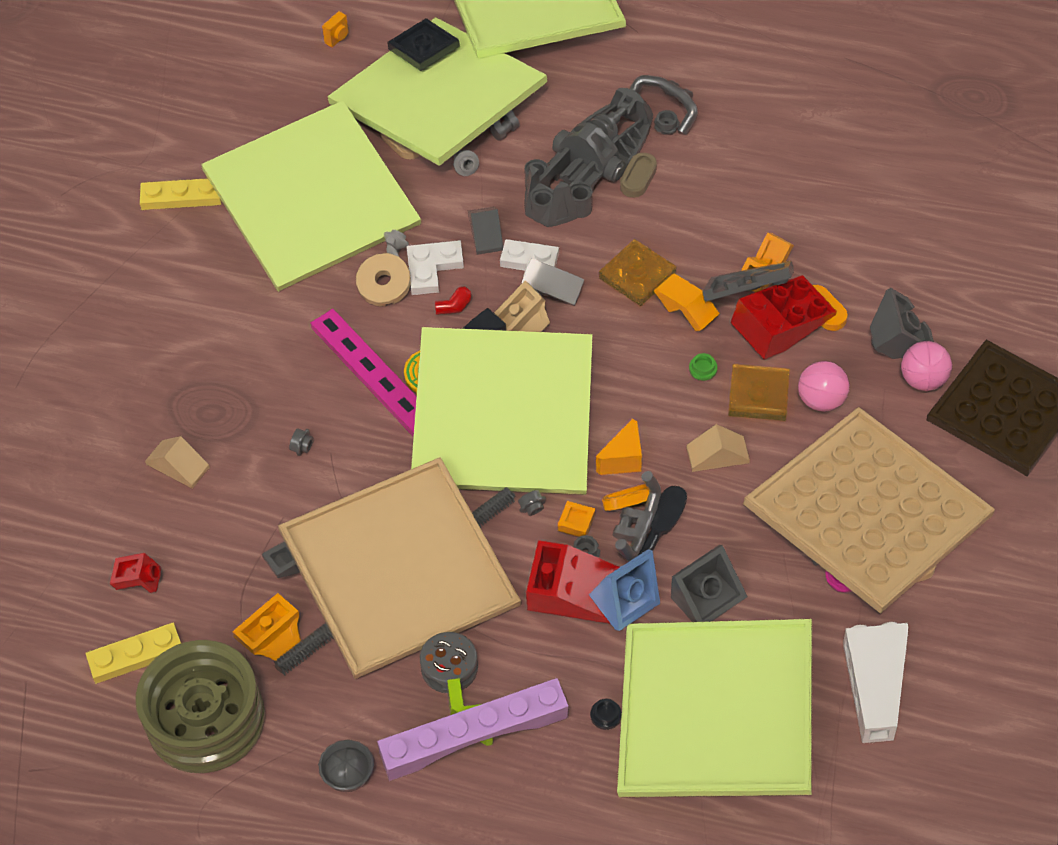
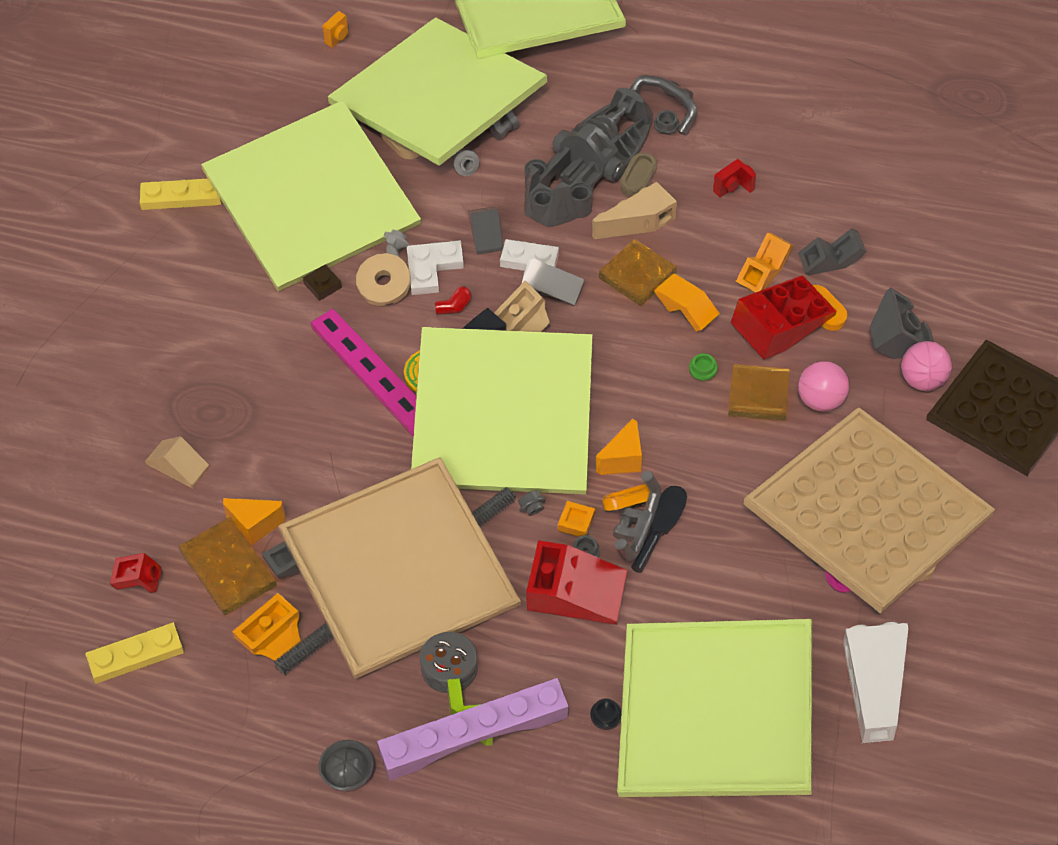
olive wheel [136,640,265,773] -> none
dark grey plate [289,428,313,456] -> none
black plate [387,18,460,71] -> none
medium blue slope [589,549,660,631] -> none
dark grey slope [671,545,748,622] -> none
tan slope [686,424,750,472] -> none
dark grey wing [702,261,794,302] -> none
none -> clear yellow plate [178,517,277,616]
none -> light orange slope [223,498,286,545]
none -> dark brown plate [303,264,342,301]
none -> tan slope [592,182,677,239]
none -> red bracket [713,159,756,198]
none -> dark grey slope [798,228,867,275]

